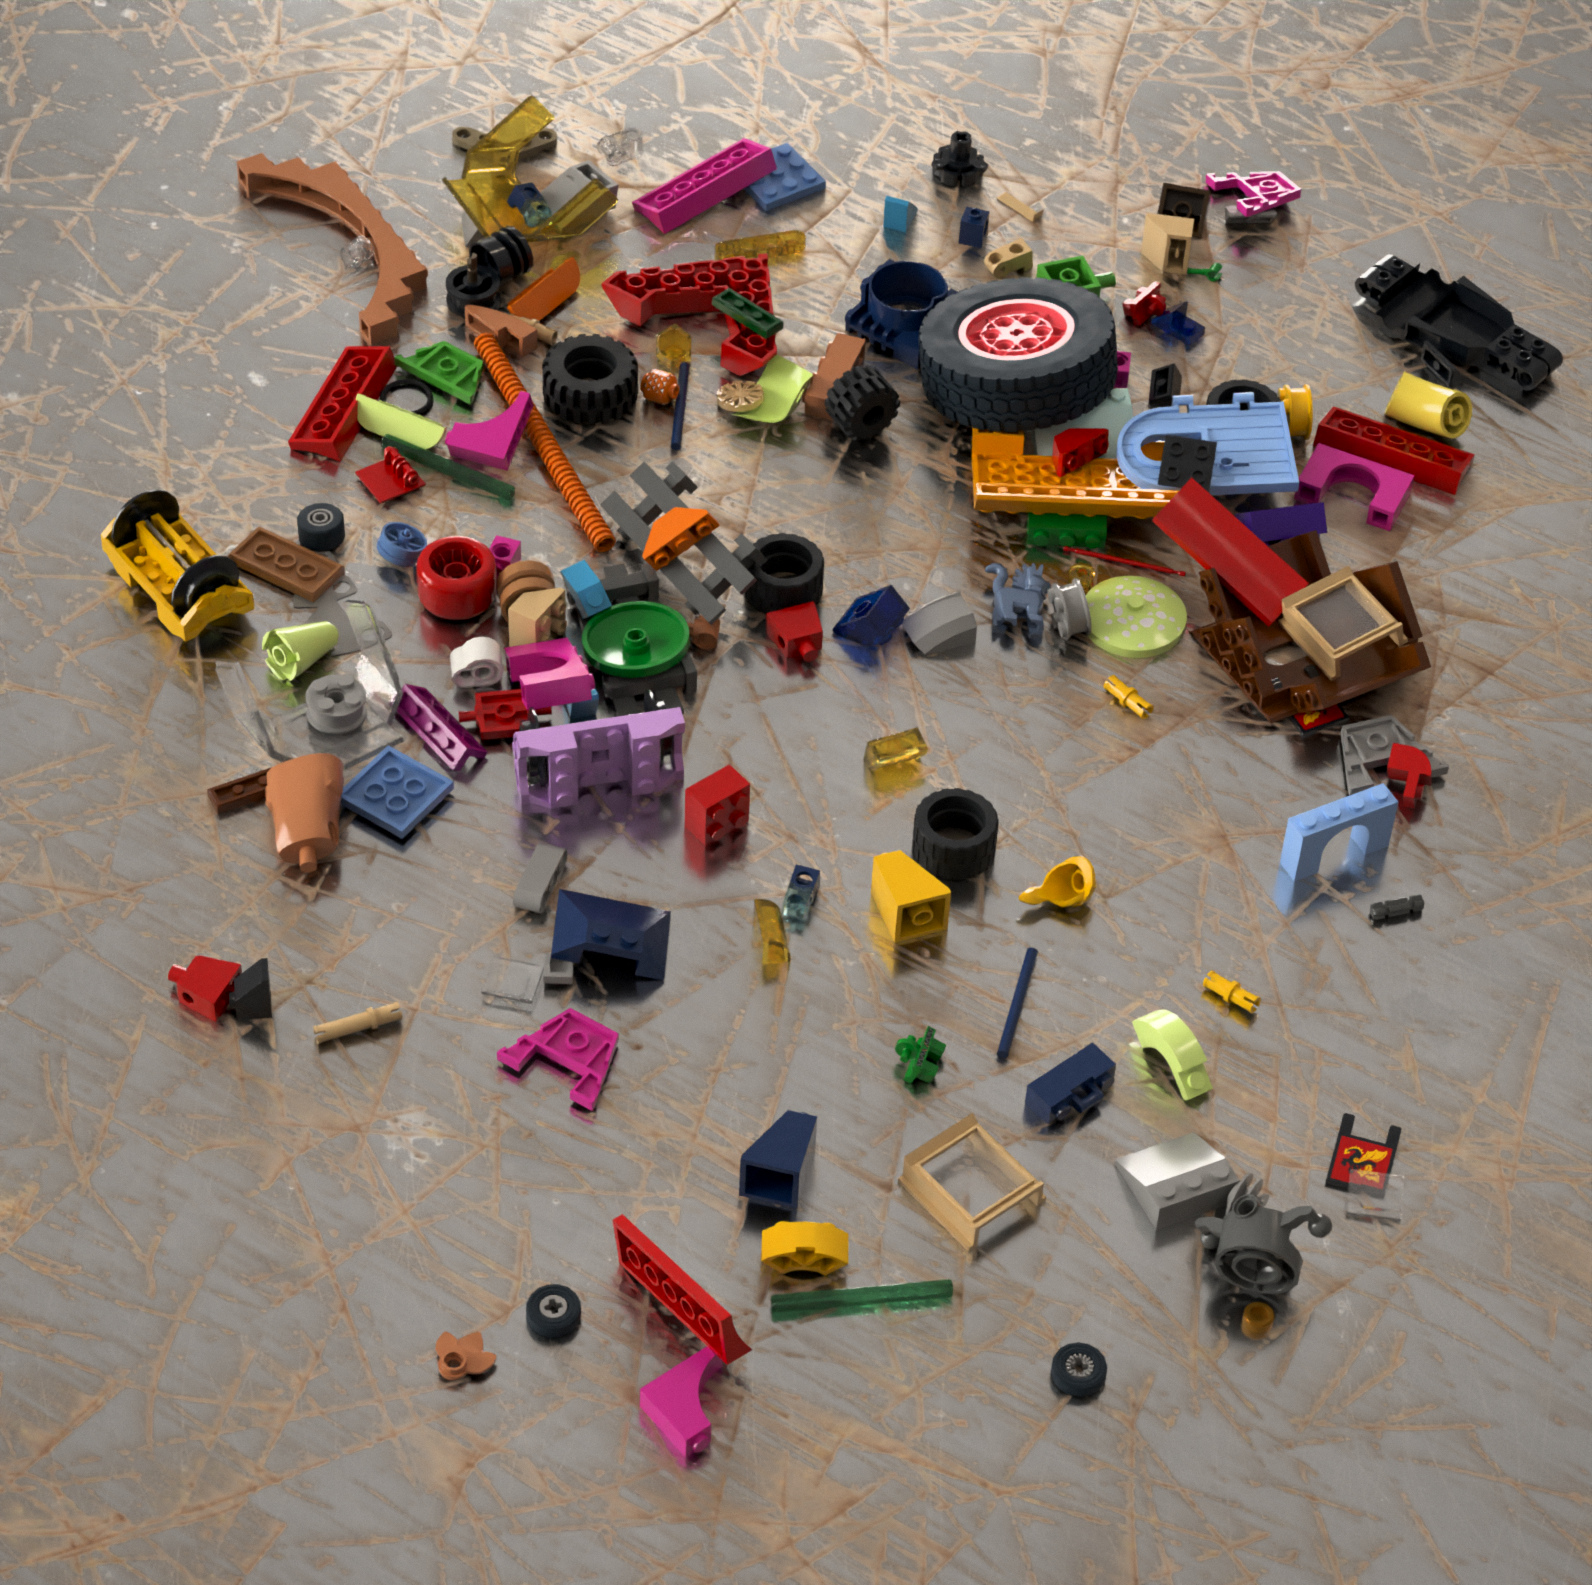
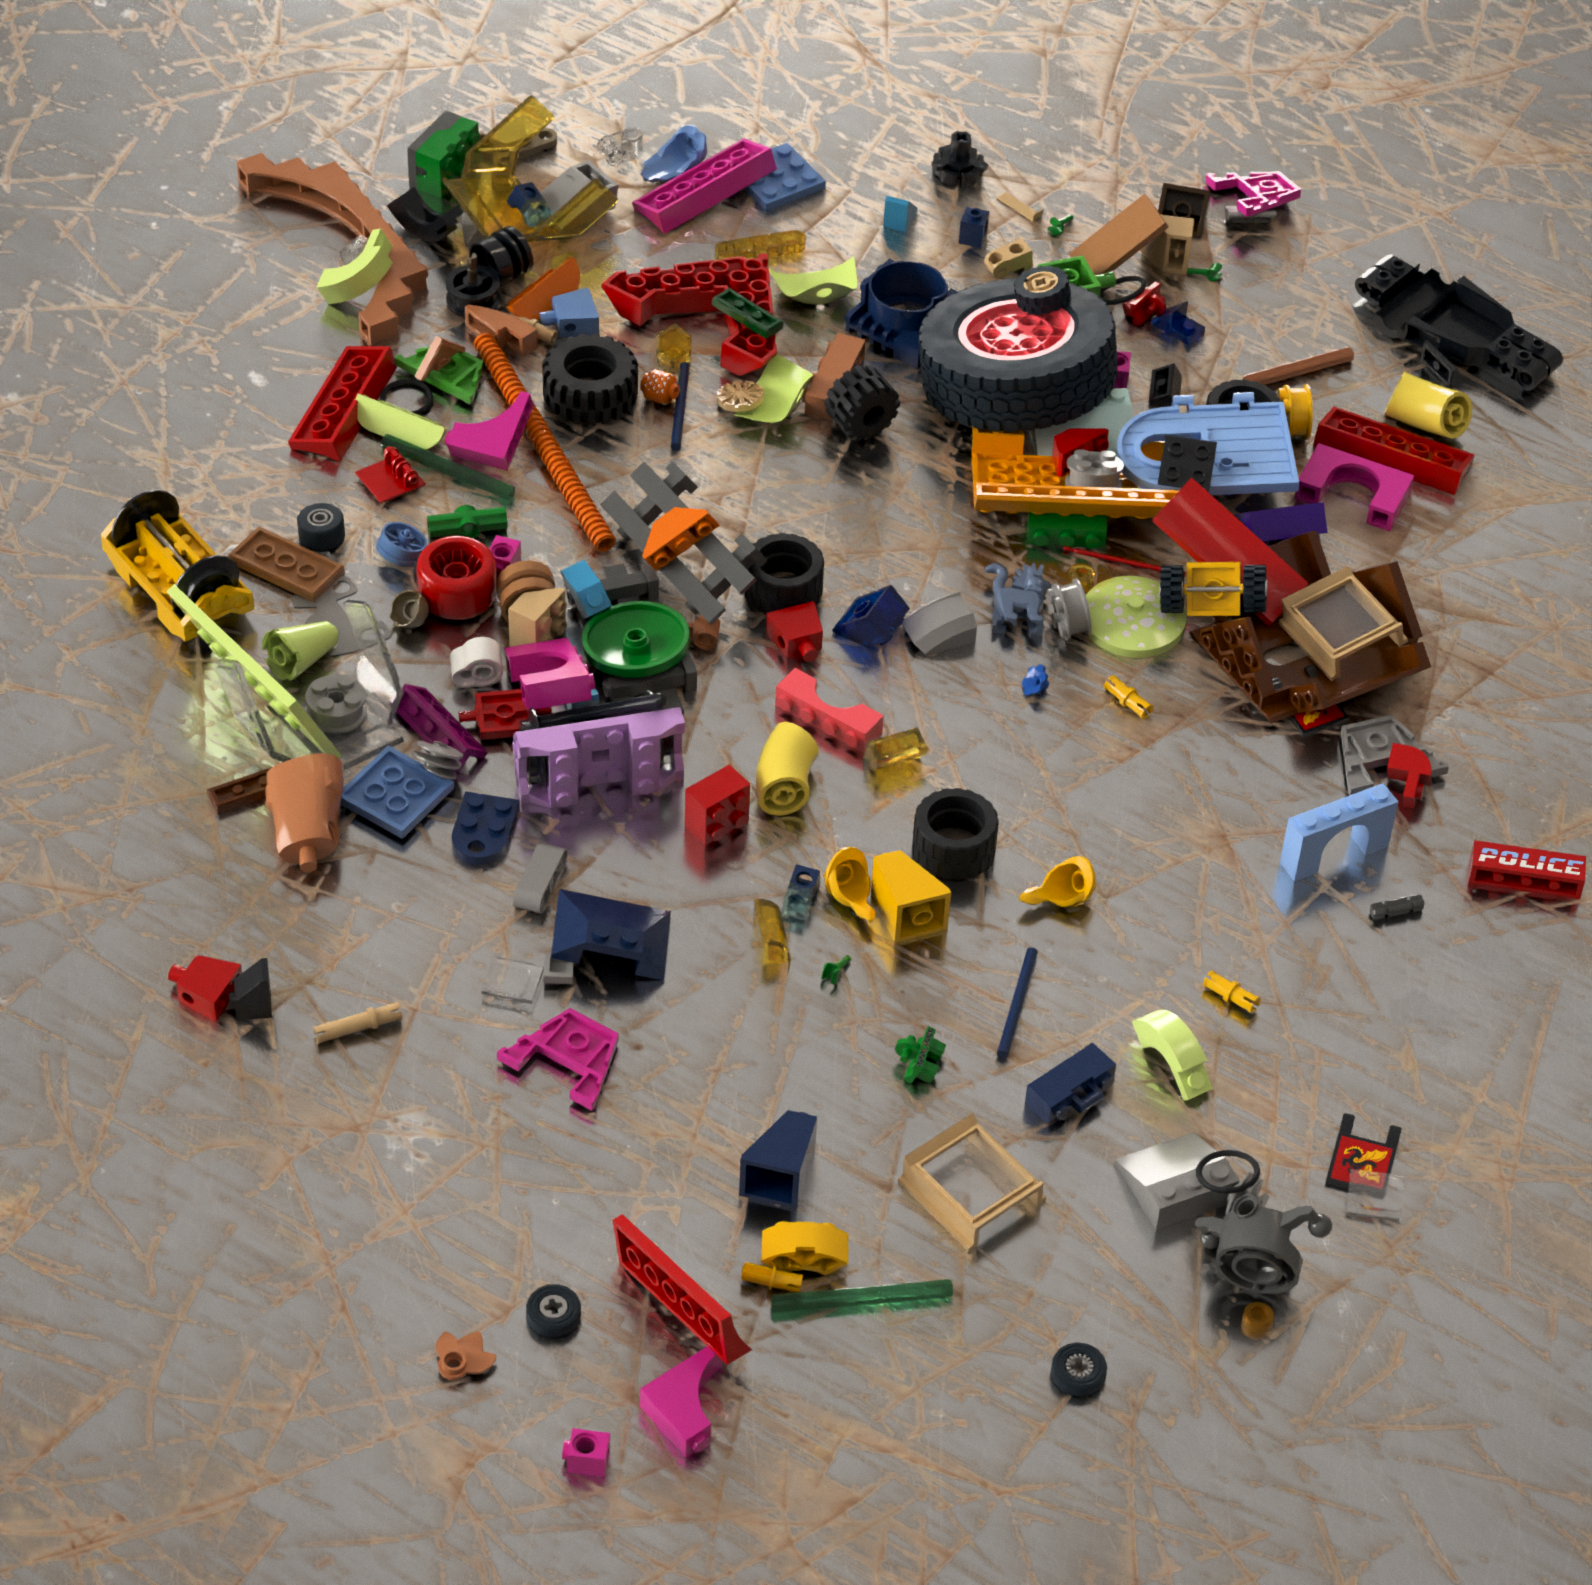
none -> yellowish green plate [166,584,342,759]
none -> yellowish green arch [316,229,393,304]
none -> black arch [387,187,464,242]
none -> dark tan hair [389,589,429,629]
none -> green piece [407,110,481,198]
none -> light grey piece [412,740,463,779]
none -> nougat tile [414,336,466,381]
none -> green piece [427,505,508,539]
none -> dark blue plate [451,791,520,865]
none -> black axle [537,692,667,728]
none -> medium blue torso [539,287,599,338]
none -> dark pink brick [562,1428,611,1477]
none -> medium blue hair [640,125,708,182]
none -> yellow axle [741,1262,803,1294]
none -> light yellow brick [756,722,819,816]
none -> yellowish green piece [767,257,857,305]
none -> coral arch [775,668,884,753]
none -> green hand [821,955,851,984]
none -> yellow piece [823,847,875,923]
none -> black wheel [1014,265,1071,315]
none -> blue plant [1022,664,1049,696]
none -> green hand [1048,215,1074,236]
none -> light grey wheel [1065,449,1124,488]
none -> medium nougat tile [1069,194,1169,275]
none -> black tyre [1100,276,1146,305]
none -> plate [1160,562,1267,616]
none -> black tyre [1196,1150,1260,1194]
none -> nougat axle [1243,347,1354,385]
none -> red brick [1468,840,1586,899]

